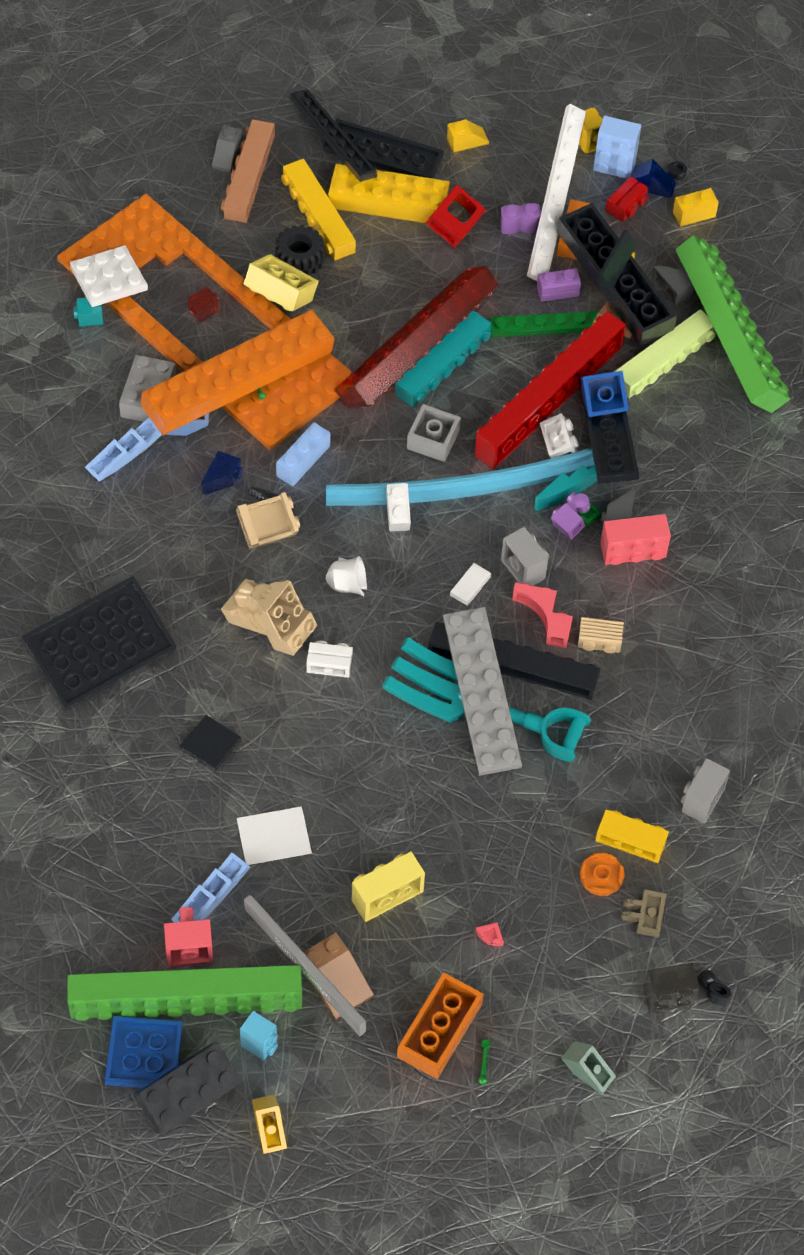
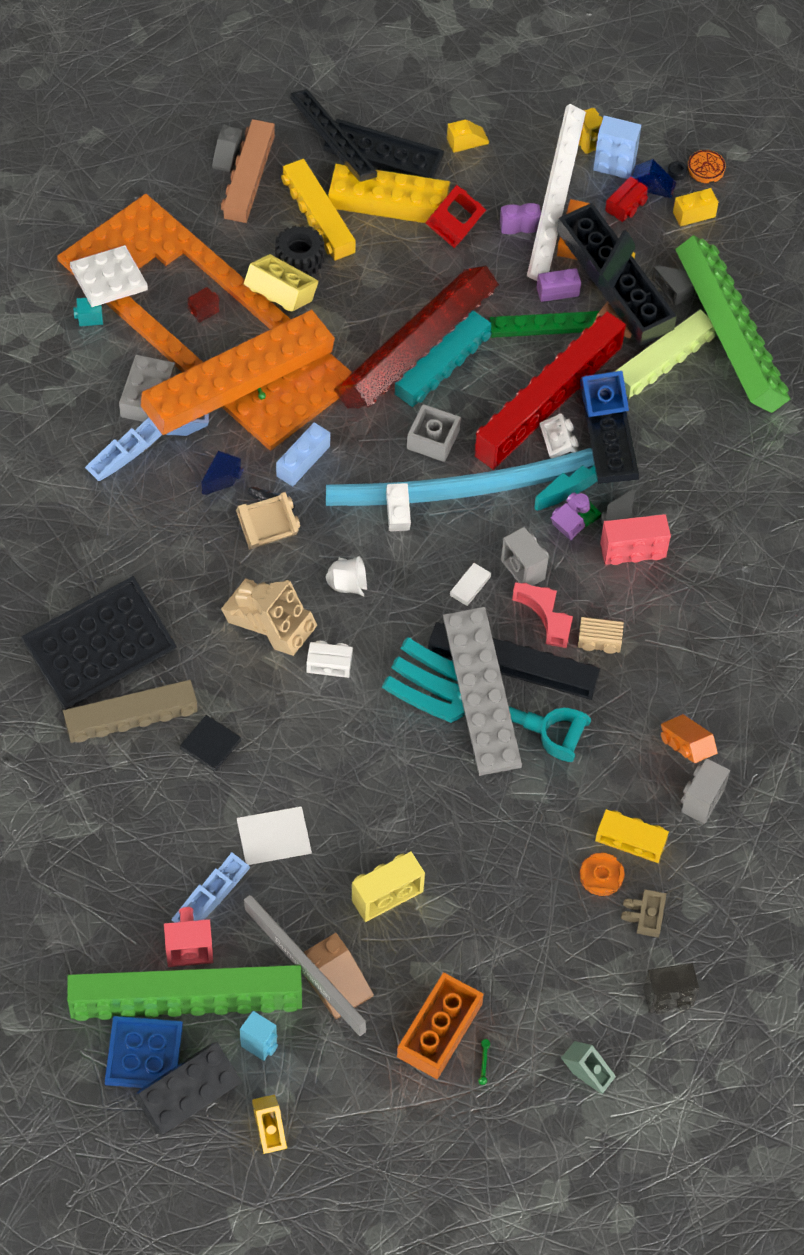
coral tile [475,922,504,946] -> none
black plate [698,970,731,1005] -> none
none -> dark tan brick [63,680,198,743]
none -> orange brick [661,714,718,763]
none -> orange tile [687,150,726,183]

